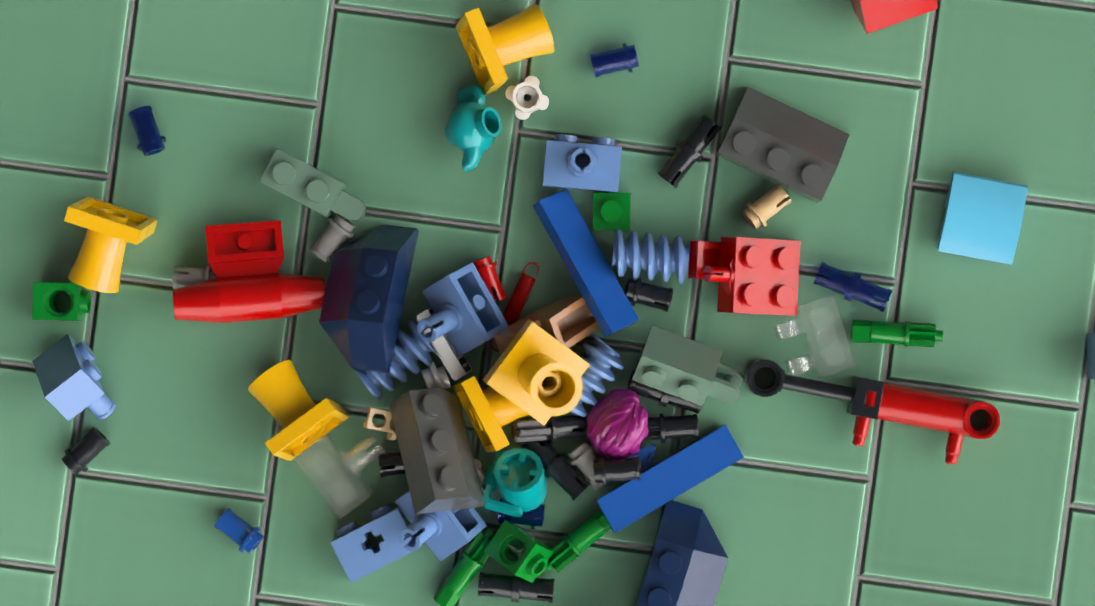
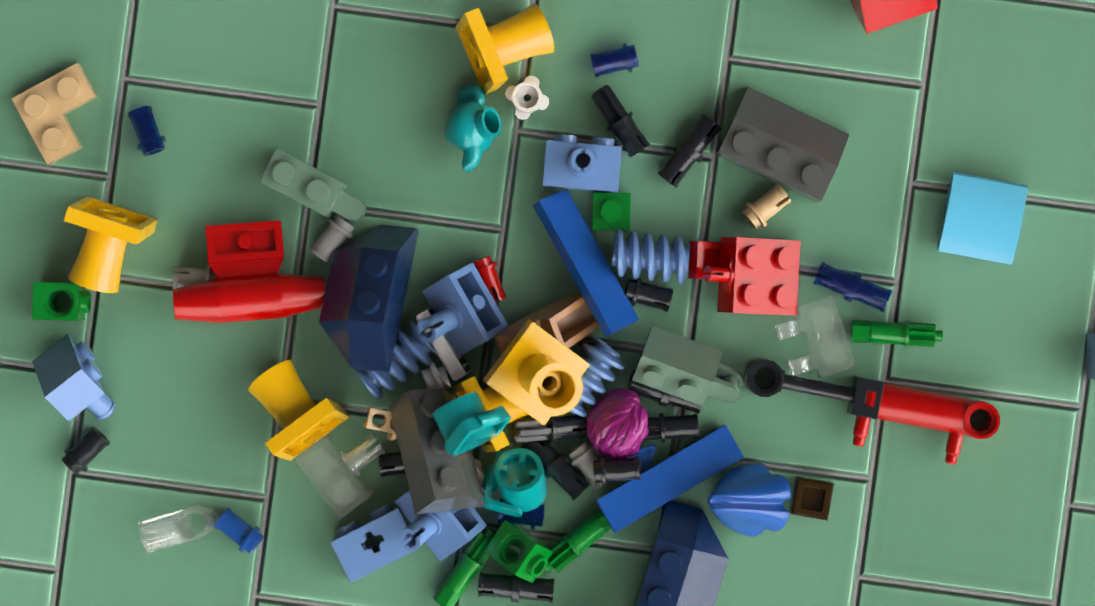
red piece [490,262,540,352] -> none
none -> tan plate [11,63,97,165]
none -> clear piece [138,503,218,553]
none -> teal piece [432,392,511,456]
none -> black axle [592,85,650,157]
none -> blue hat [707,463,791,537]
none -> dark brown tile [790,476,834,521]

